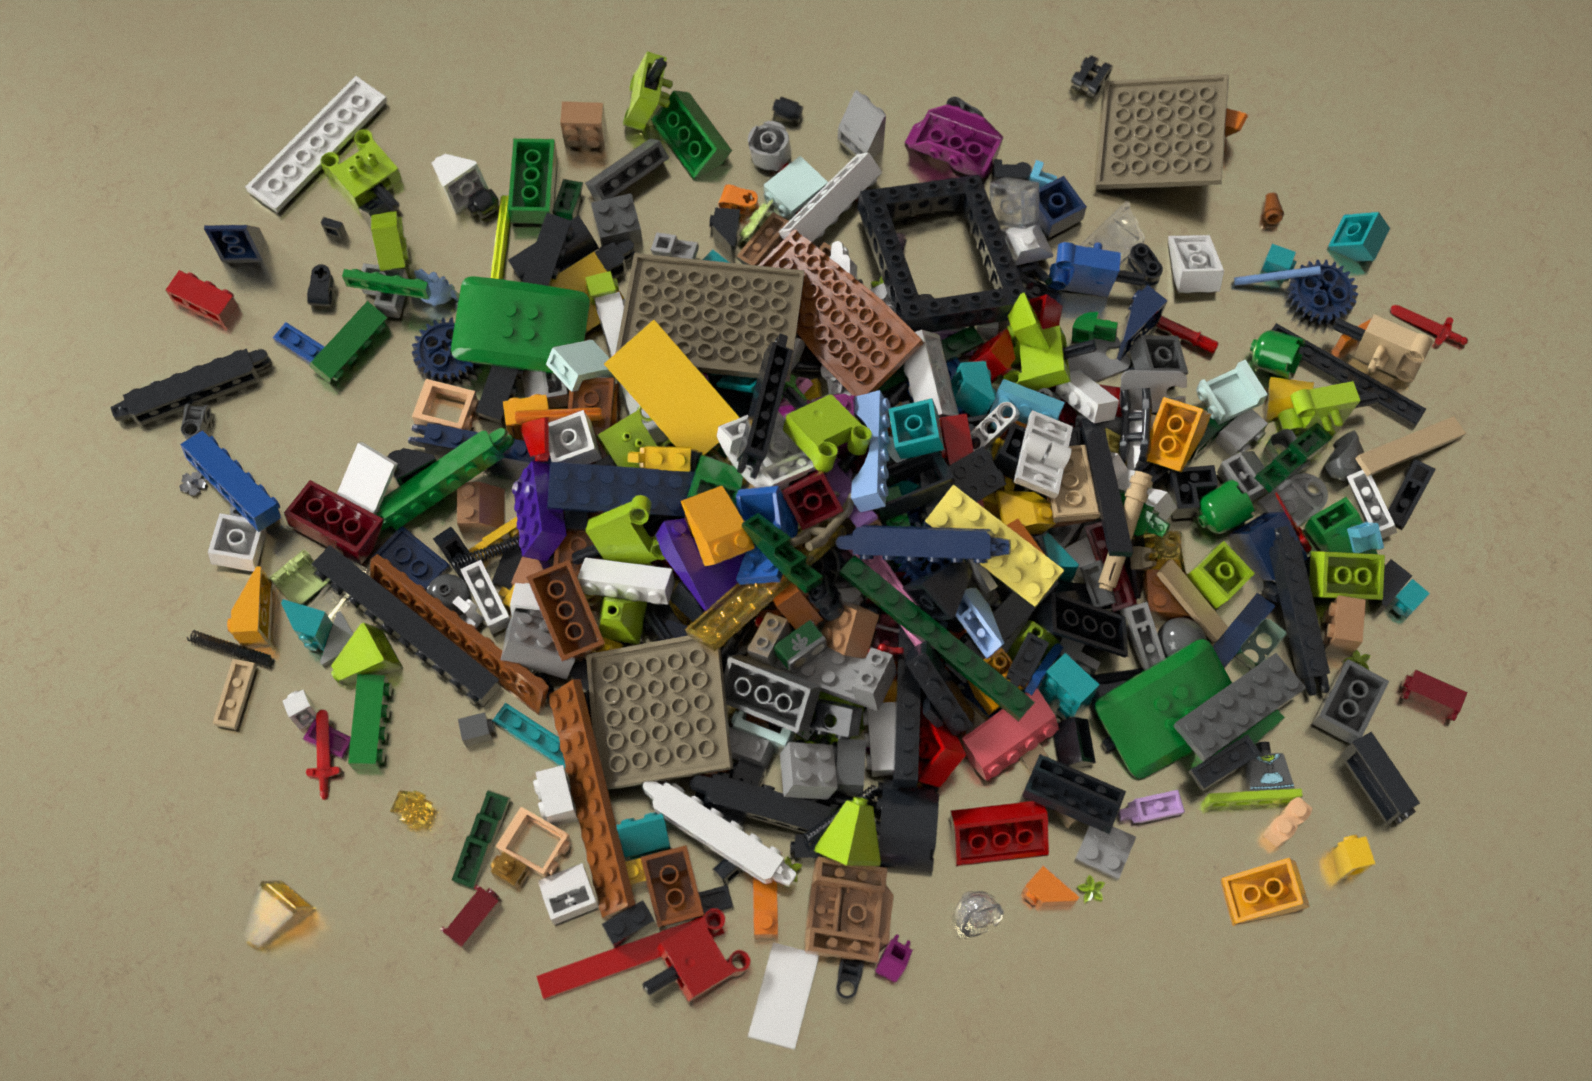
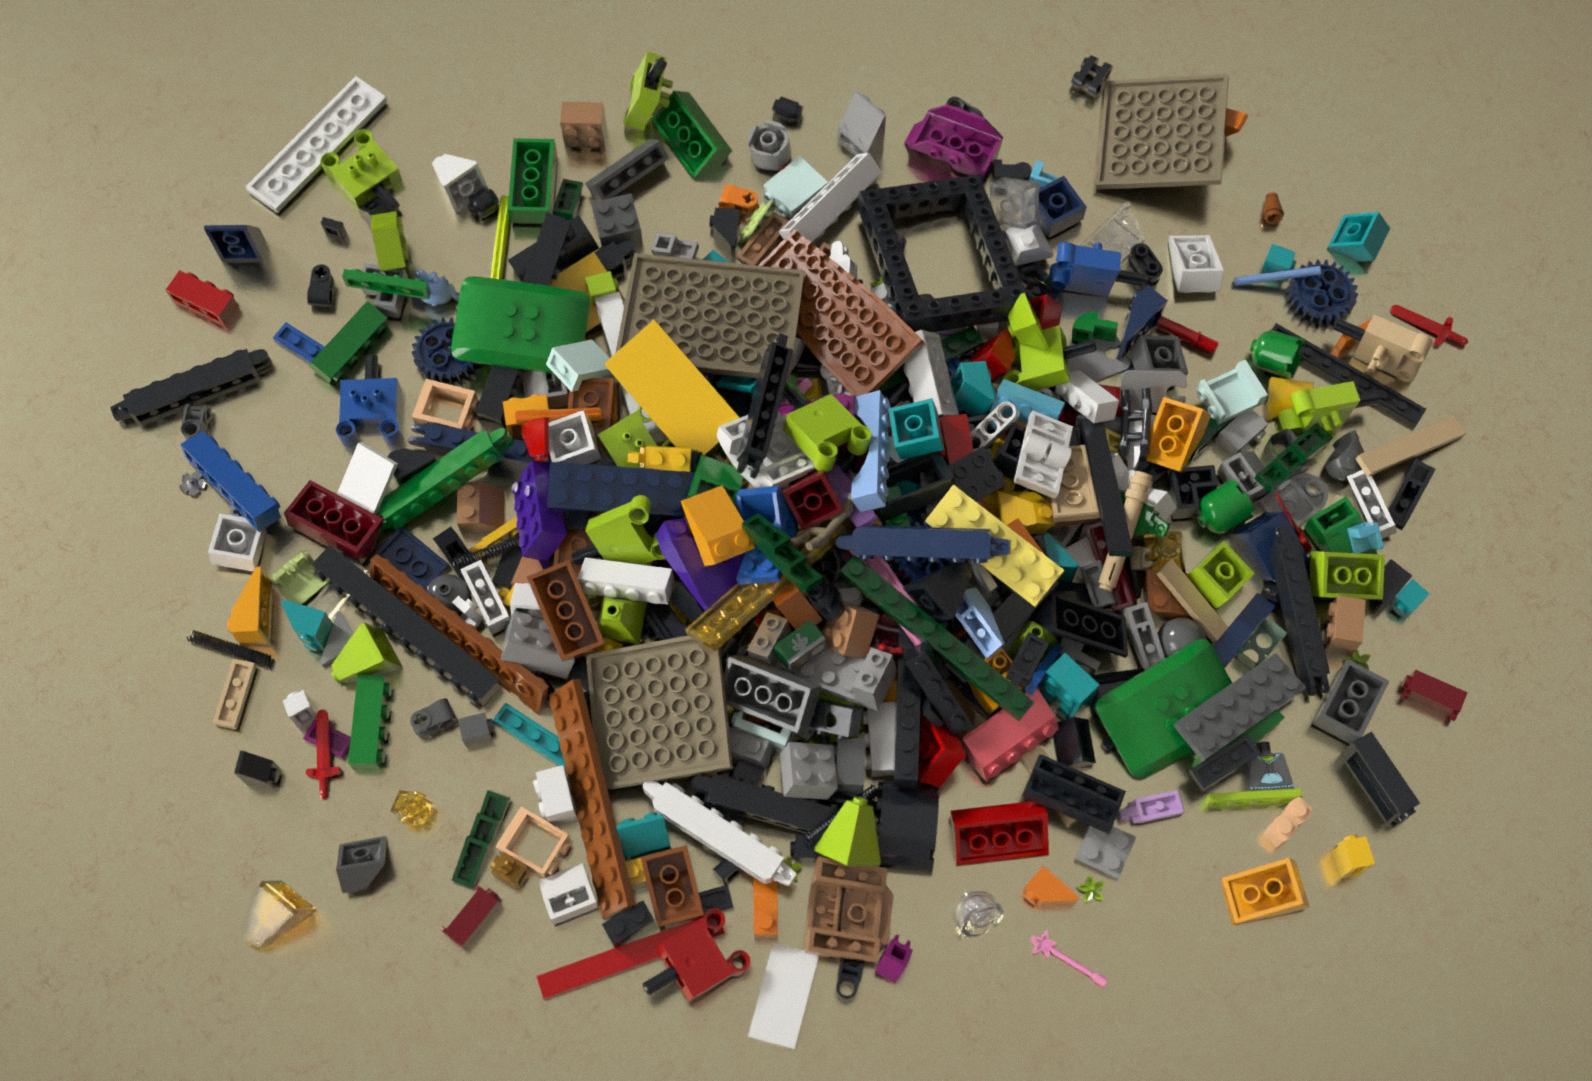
none -> black slope [234,750,280,789]
none -> blue piece [336,354,403,447]
none -> dark grey slope [336,836,387,894]
none -> dark grey piece [410,698,457,737]
none -> bright pink piece [1031,930,1108,987]

